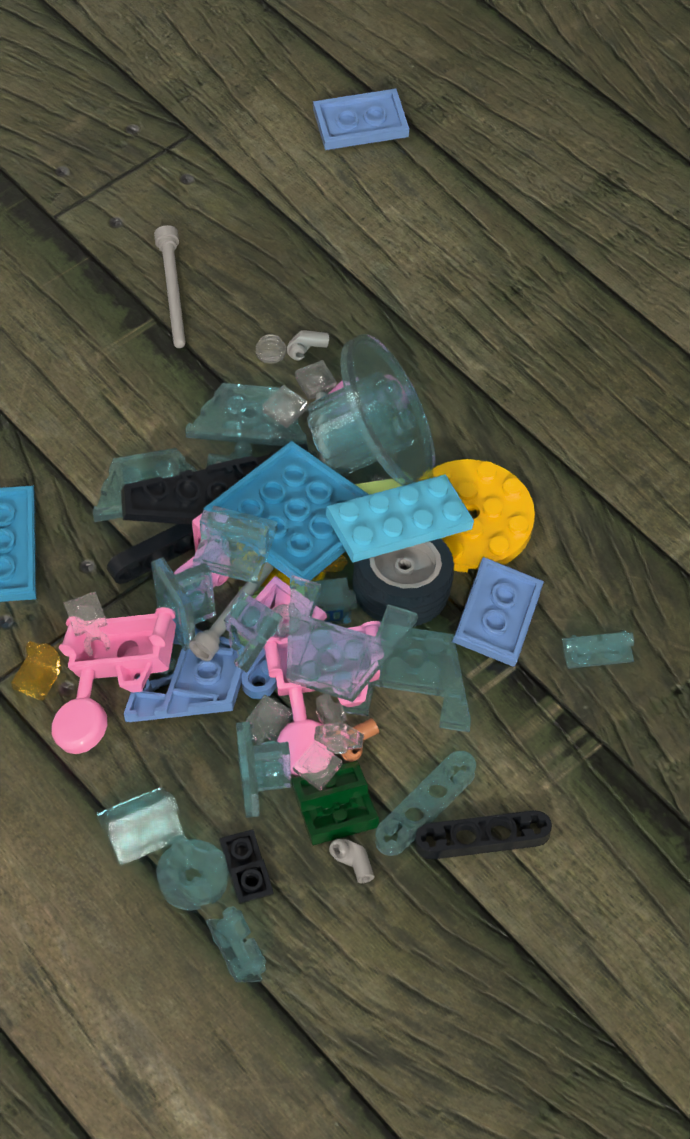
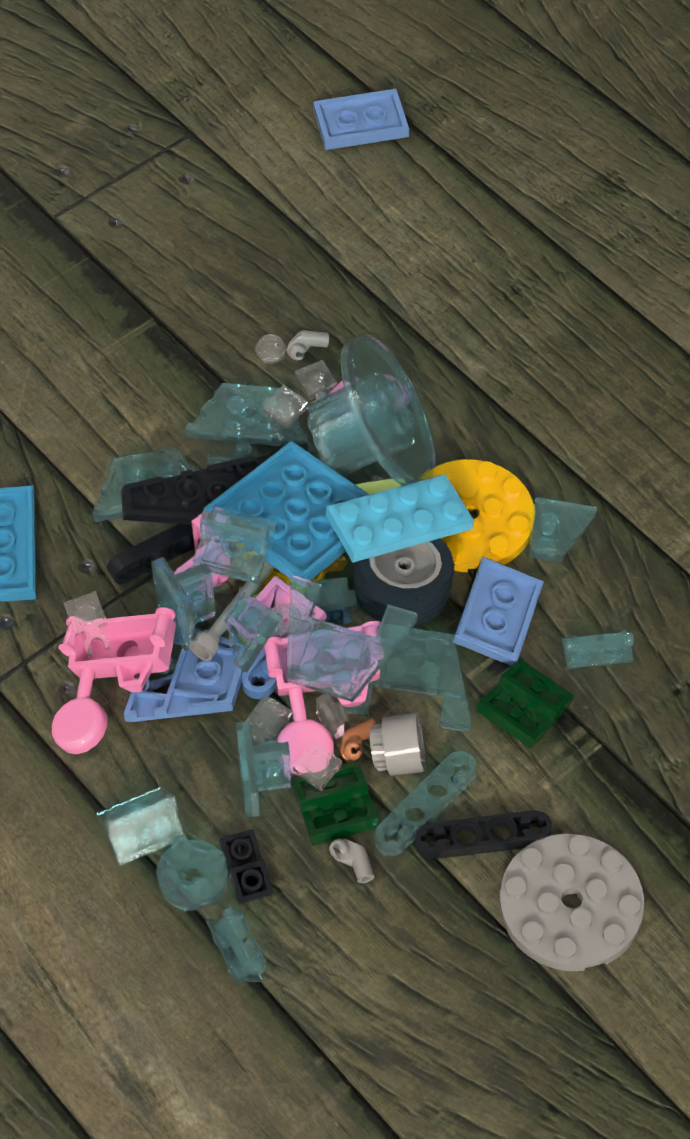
clear yellow bracket [11,641,62,701] -> none
light grey piece [154,225,186,348] -> none
clear plate [314,721,364,754] -> none
none -> light grey piece [370,713,426,776]
none -> dark green slope [476,659,574,749]
none -> light grey plate [499,834,644,971]
none -> clear light blue wing [528,497,597,563]

